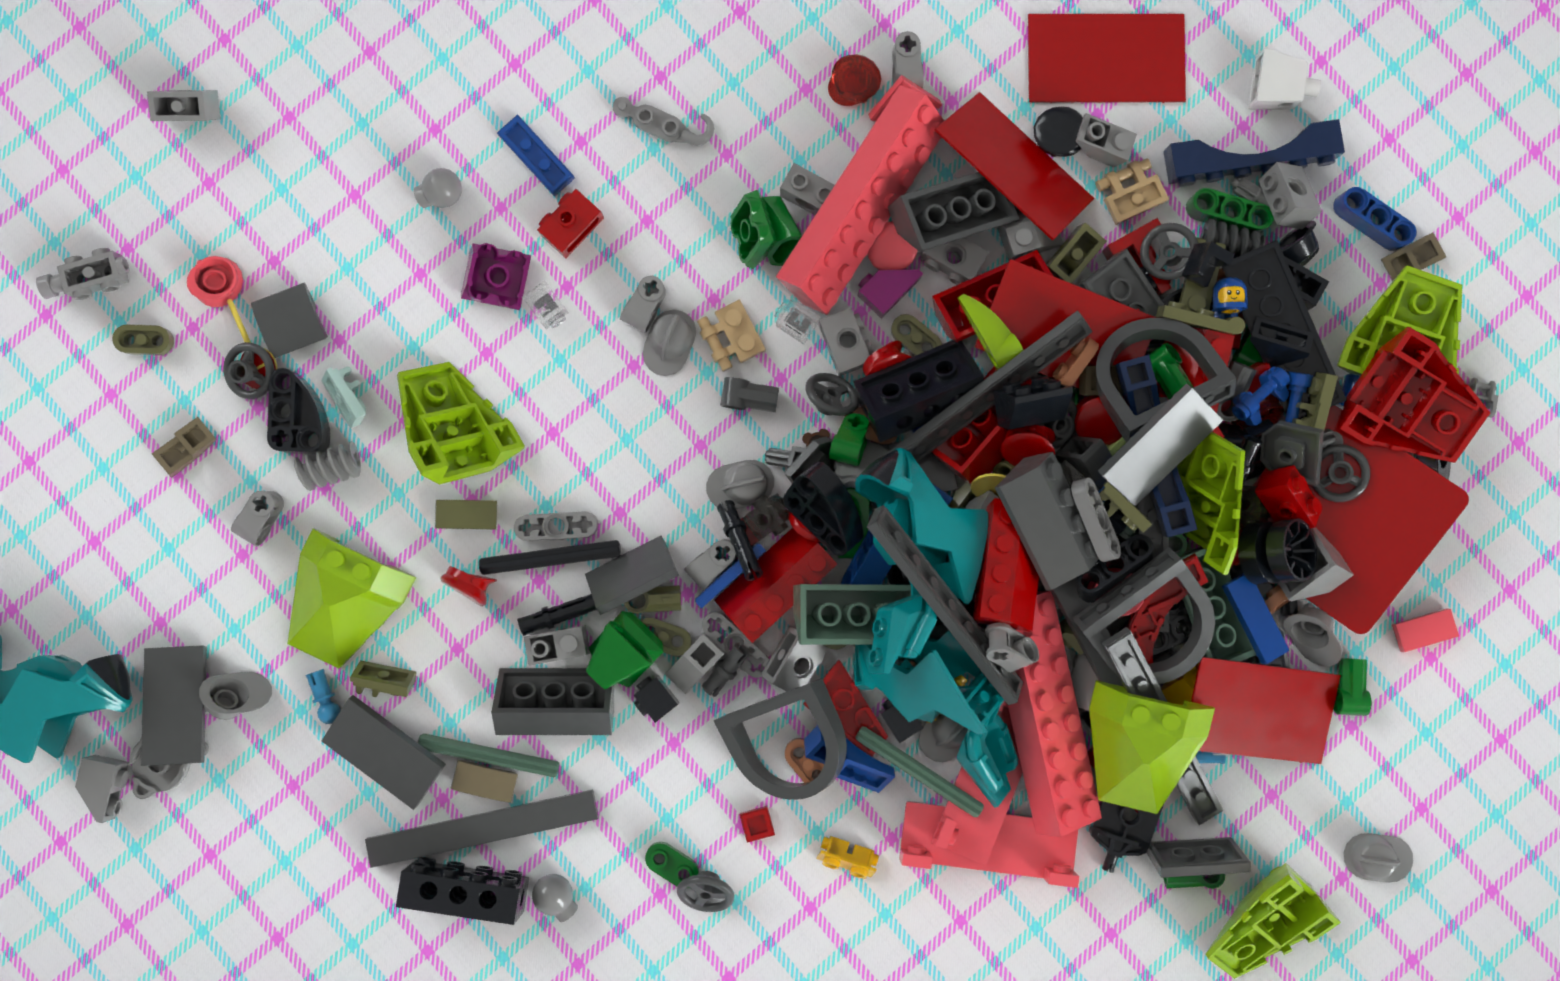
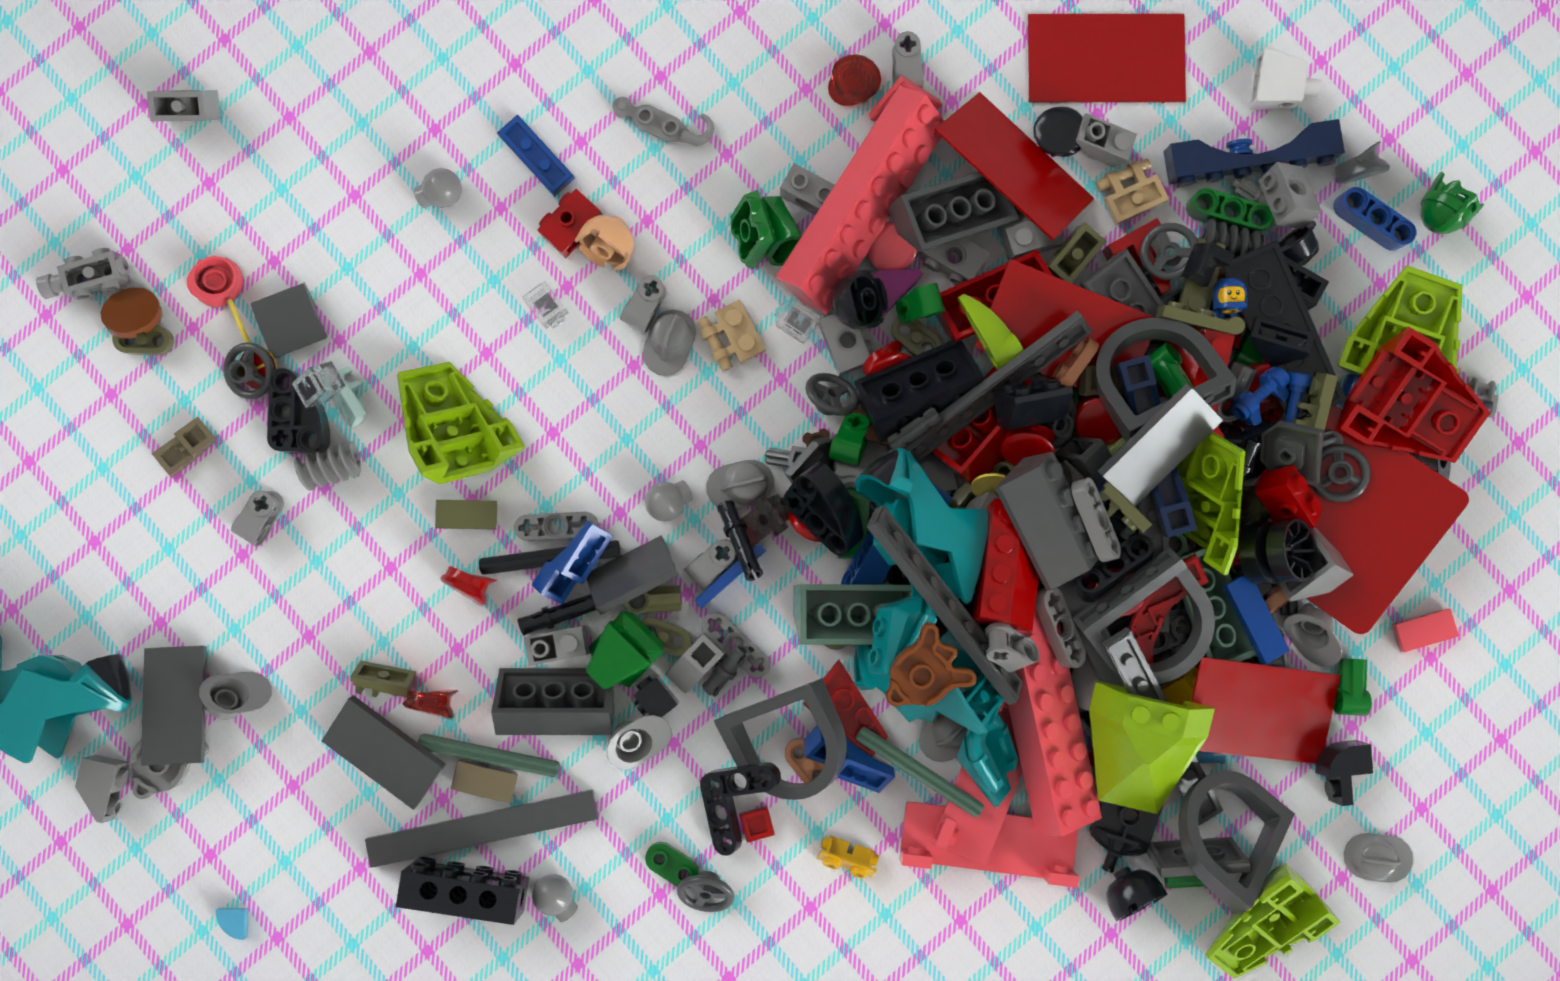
lime wedge [287,528,416,669] -> none
dark azure pin [305,669,341,724] -> none
magenta slope [461,243,531,310] -> none
red slope [714,528,837,643] -> none
dark grey piece [720,377,779,412] -> none
light grey brick [761,625,828,692] -> none
black brick [879,699,924,744] -> none
dark tan slope [1381,232,1446,281] -> none
none -> dark orange tile [100,287,162,339]
none -> medium azure tile [216,908,248,940]
none -> clear brick [292,361,346,408]
none -> clear red piece [402,690,459,720]
none -> blue slope [532,520,613,605]
none -> light nougat cylinder [575,215,634,271]
none -> light grey piece [607,715,672,770]
none -> light grey piece [645,480,693,522]
none -> black beam [700,762,781,856]
none -> black cylinder [832,270,888,329]
none -> dark orange tile [885,622,977,707]
none -> dark grey axle [887,408,942,450]
none -> green piece [896,283,945,323]
none -> light grey beam [1035,588,1086,668]
none -> black cylinder [1106,866,1168,922]
none -> dark grey window [1178,771,1295,914]
none -> blue bush [1226,138,1253,154]
none -> black brick [1315,740,1373,806]
none -> dark grey piece [1334,141,1390,184]
none -> green helmet [1420,171,1484,234]

